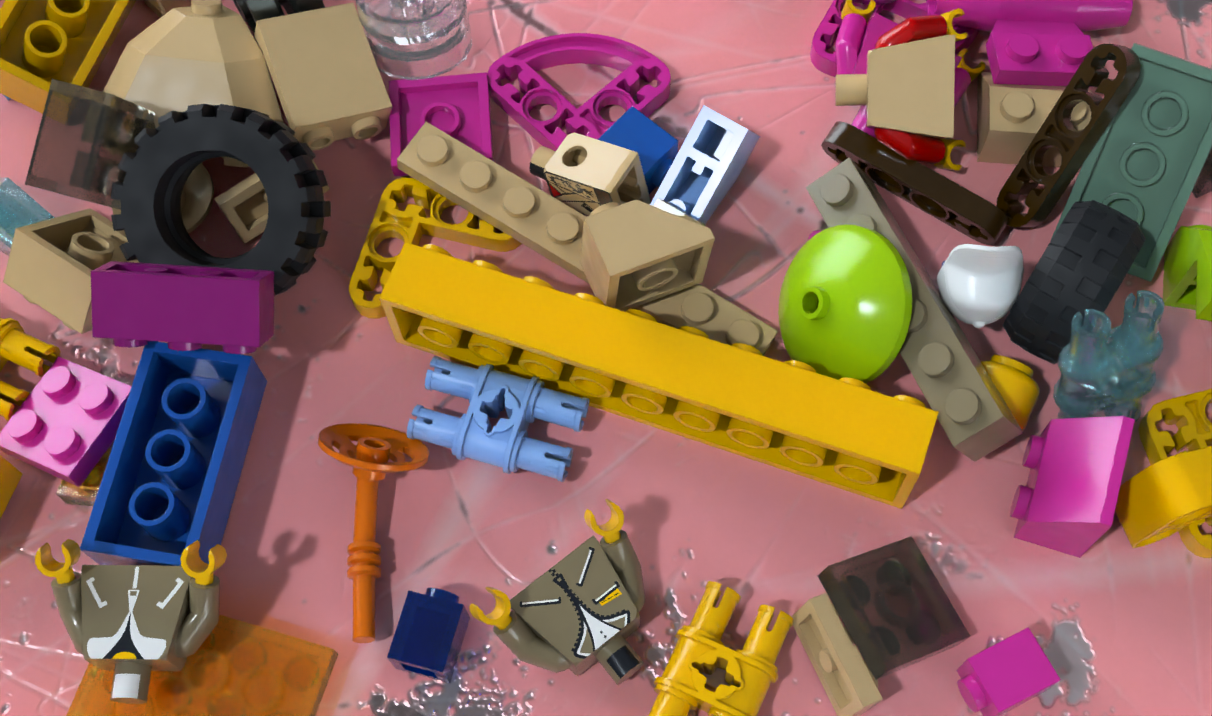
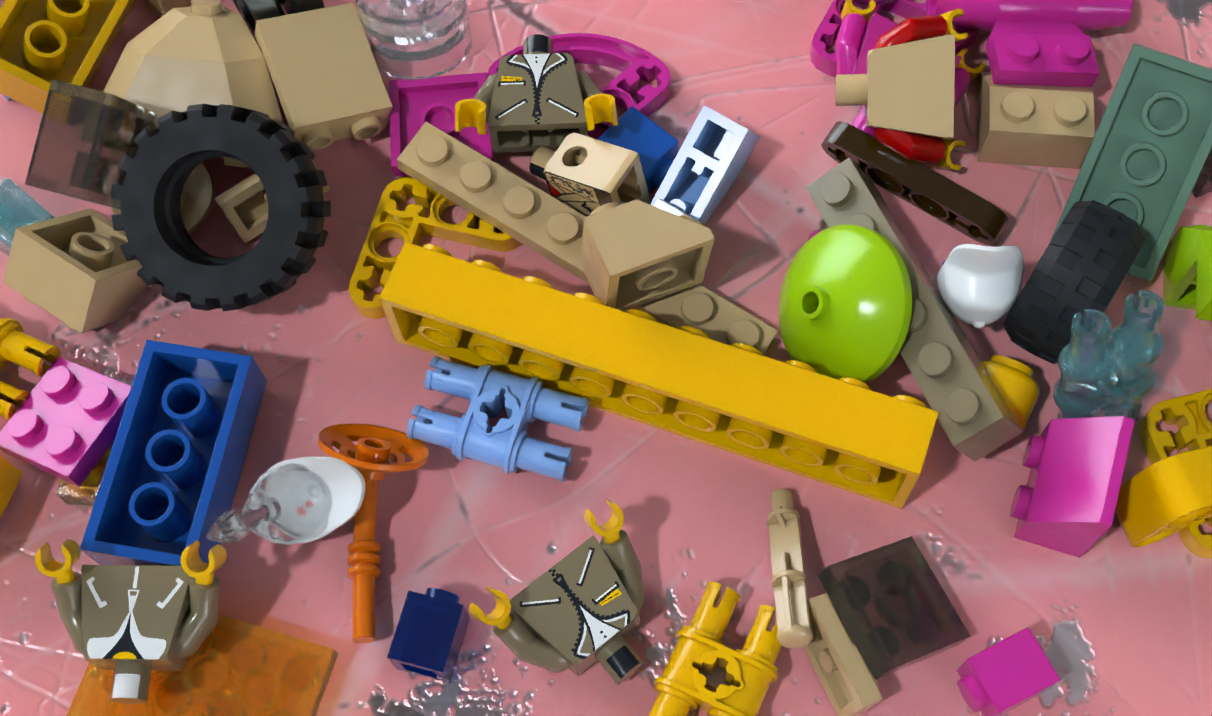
magenta brick [91,261,274,354] -> none
dark brown beam [997,44,1141,228] -> none
none -> clear hair [206,456,365,545]
none -> dark tan torso [455,34,618,153]
none -> tan piece [767,489,813,649]

